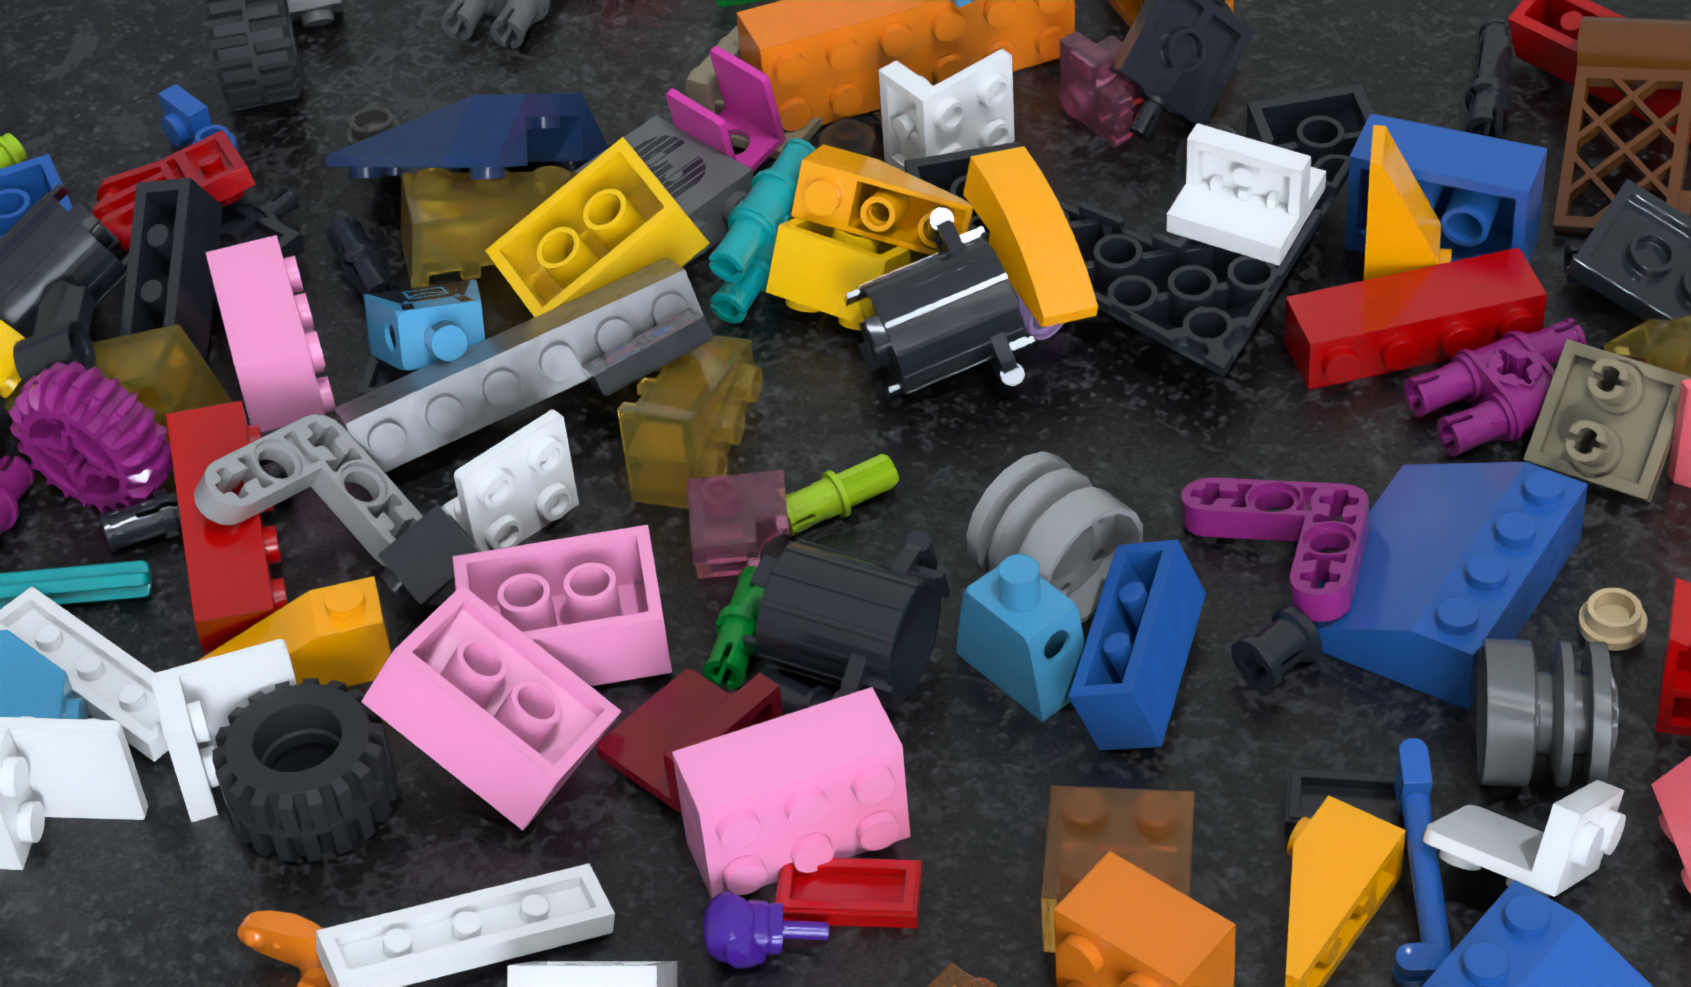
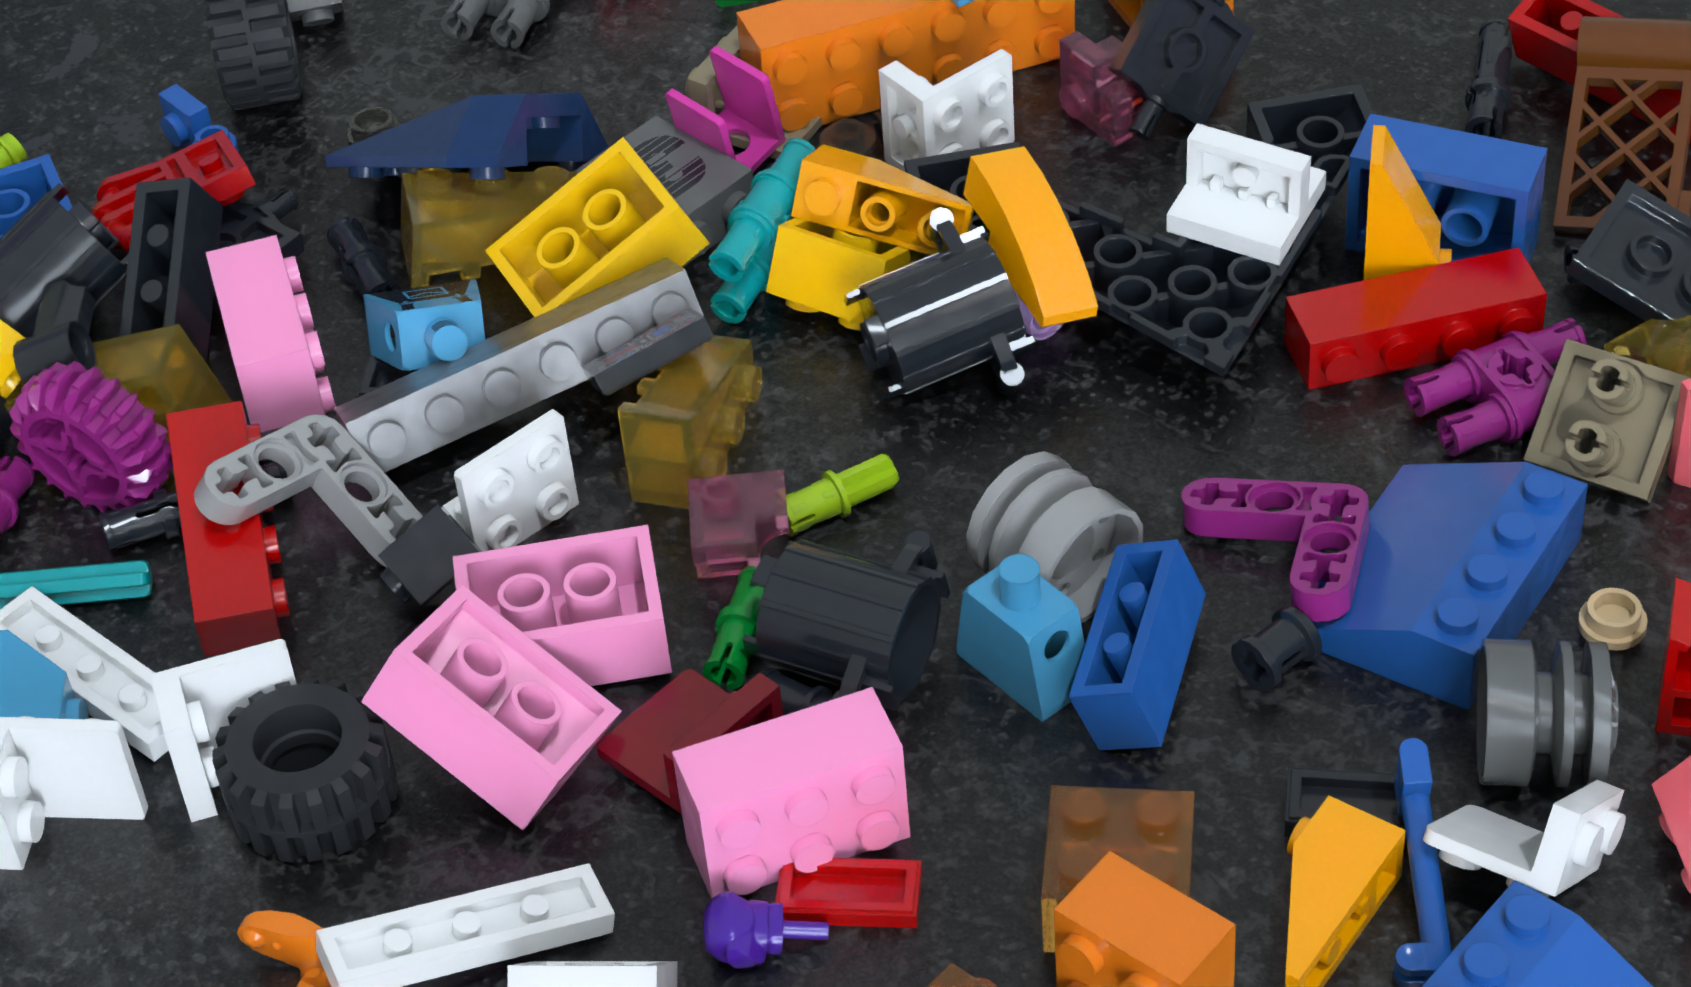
light orange slope [196,576,392,687] -> none

